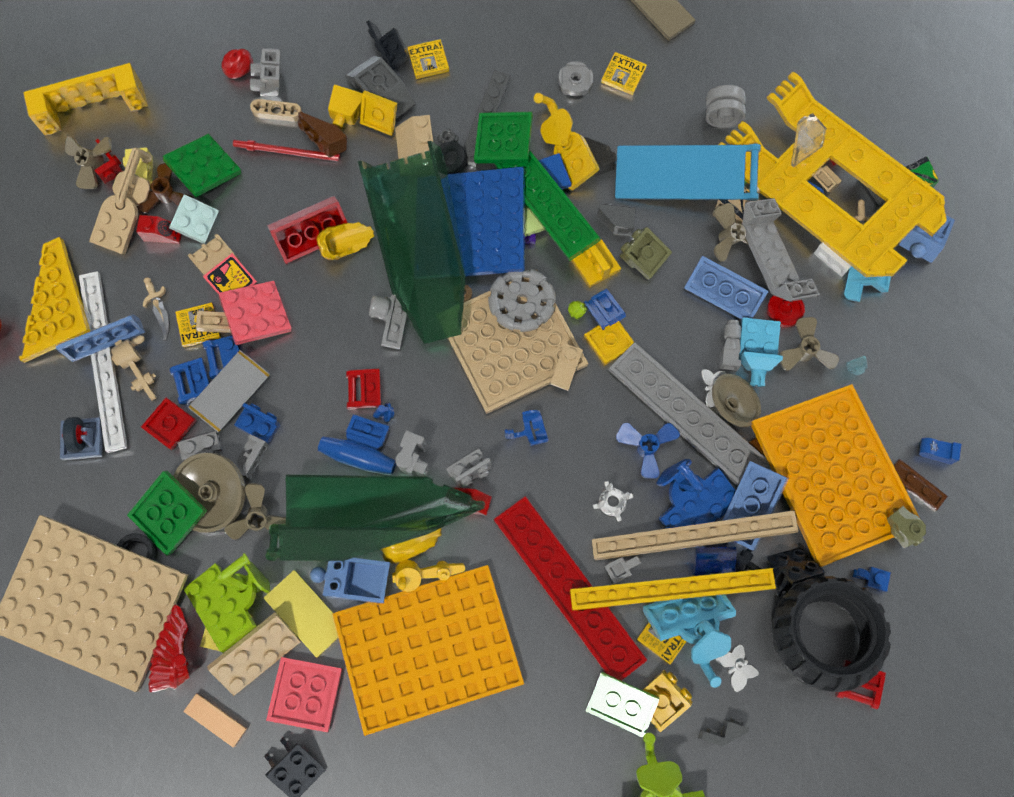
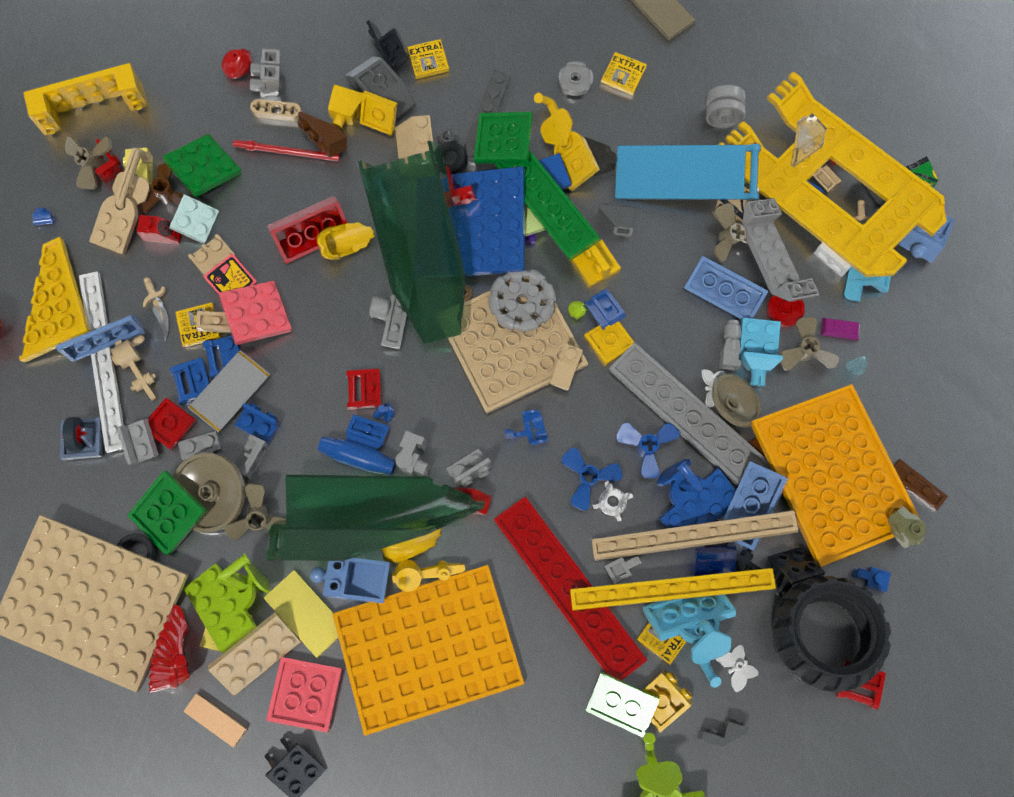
olive plate [619,227,672,280] -> none
blue leg [919,438,962,465] -> none
none -> blue plate [31,207,54,226]
none -> light grey bracket [117,419,159,464]
none -> red bracket [443,165,476,206]
none -> blue piece [561,448,623,511]
none -> magenta tile [821,318,860,340]

